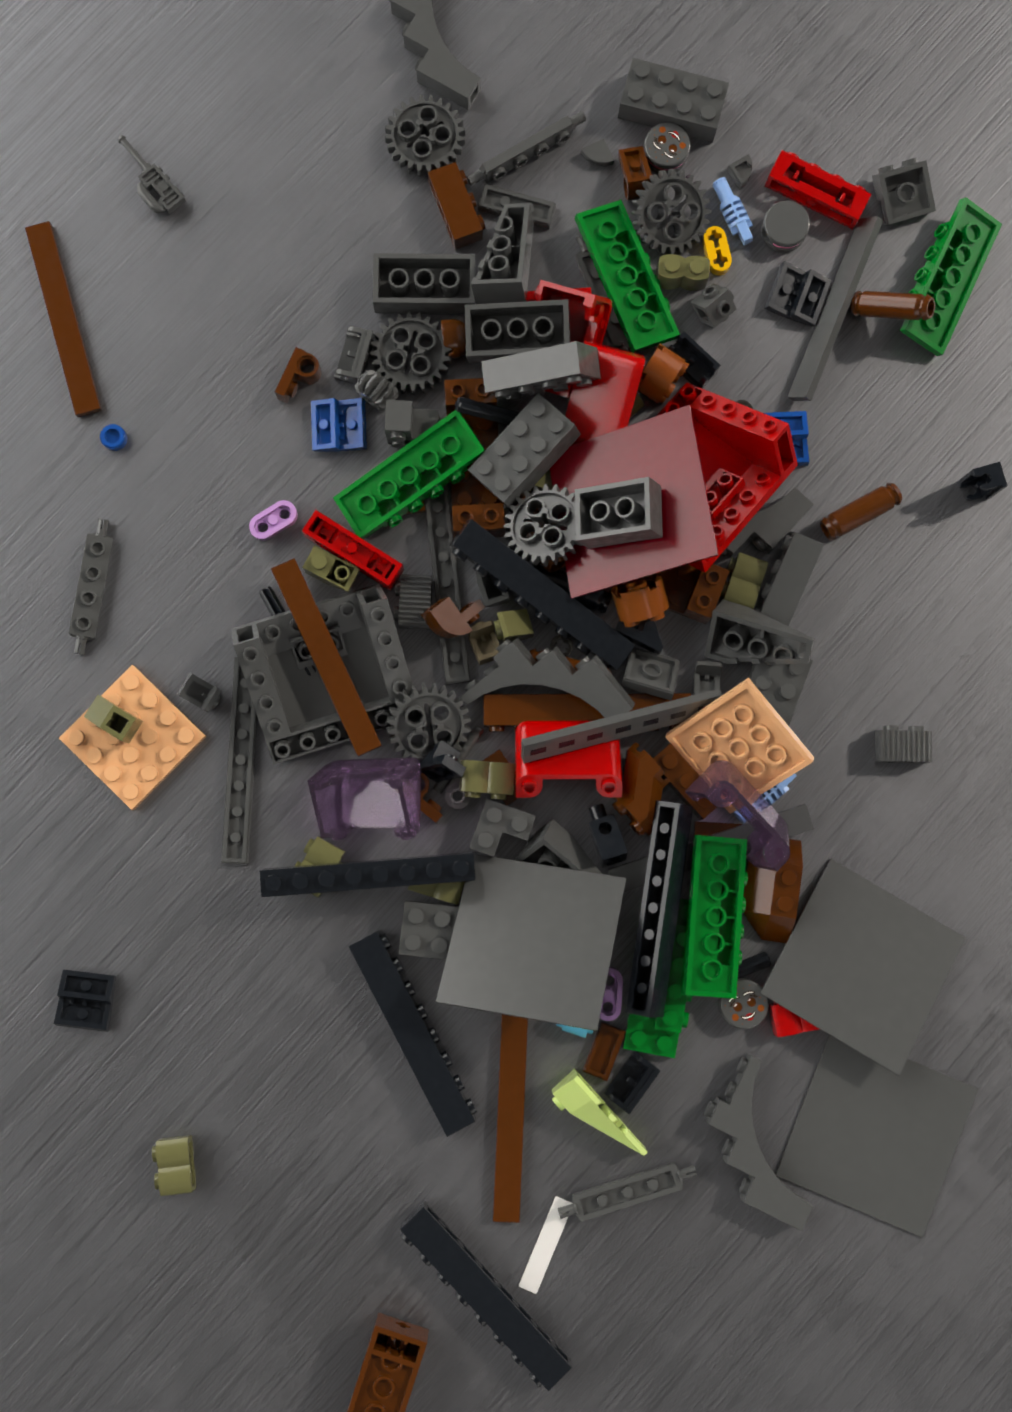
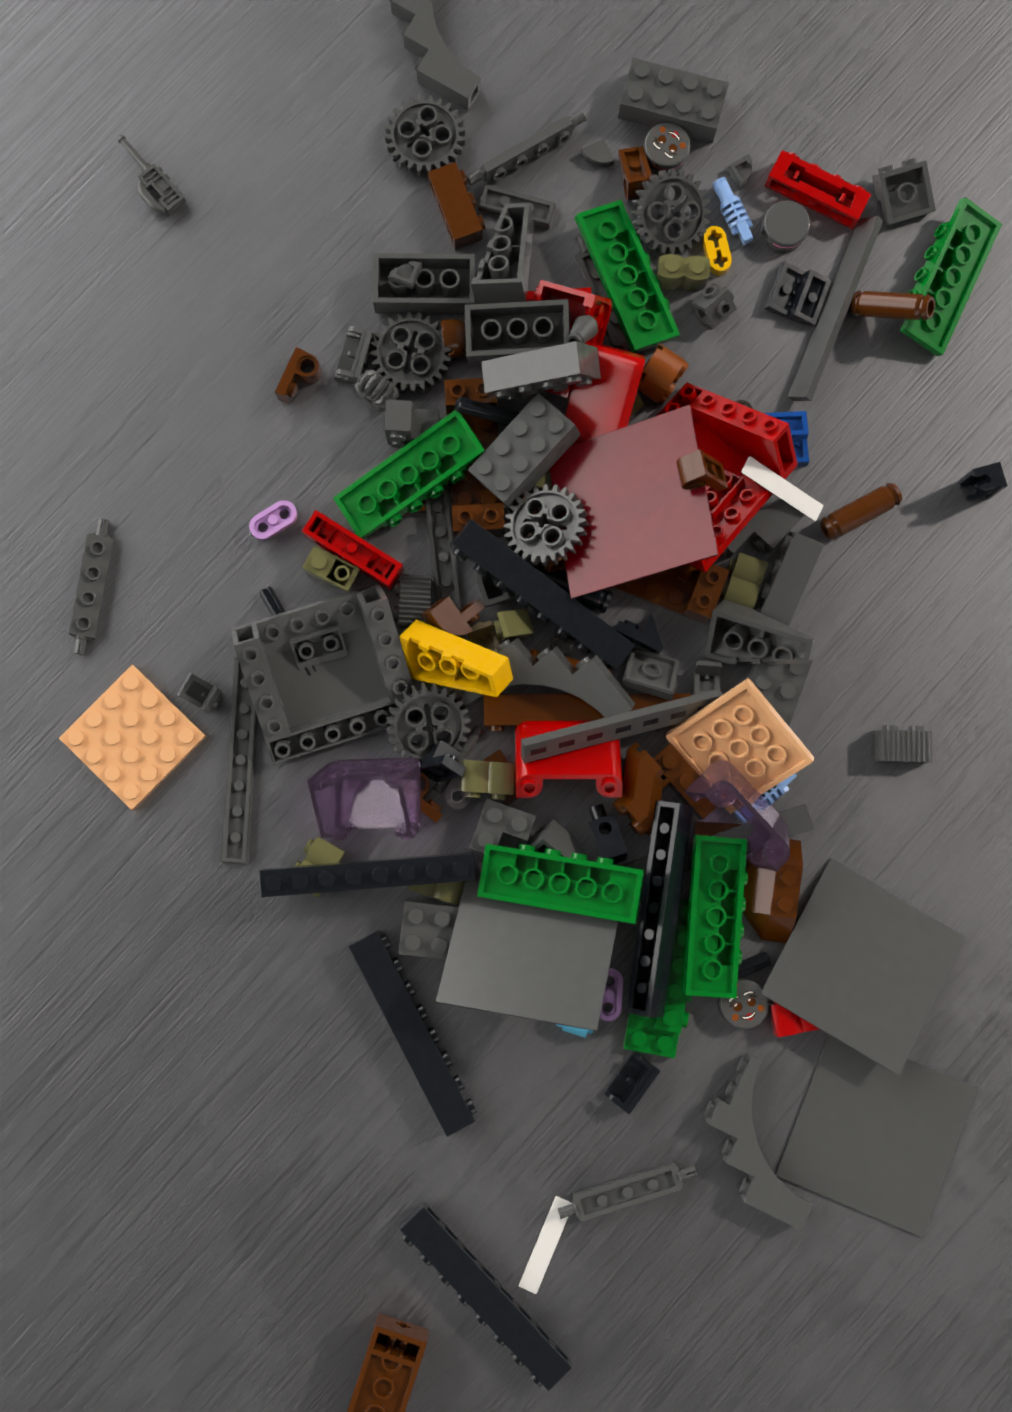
reddish brown tile [25,221,102,417] -> none
black slope [53,969,116,1032] -> none
olive slope [84,694,143,743] -> none
blue tile [100,424,127,451] -> none
olive brick [152,1135,196,1196] -> none
reddish brown tile [271,558,382,757] -> none
blue slope [311,398,367,452] -> none
reddish brown tile [493,1014,528,1223] -> none
yellowish green wedge [551,1068,648,1156] -> none
dark grey brick [575,477,663,549] -> none
reddish brown tile [582,1021,626,1081] -> none
dark orange brick [611,574,669,627] -> none
black hinge [668,331,721,389] -> none
none -> dark grey tile [388,261,422,289]
none -> yellow wedge [399,619,513,697]
none -> green plate [477,844,644,924]
none -> dark grey cone [567,315,598,344]
none -> reddish brown plate [676,449,728,492]
none -> white sticker [741,456,823,521]

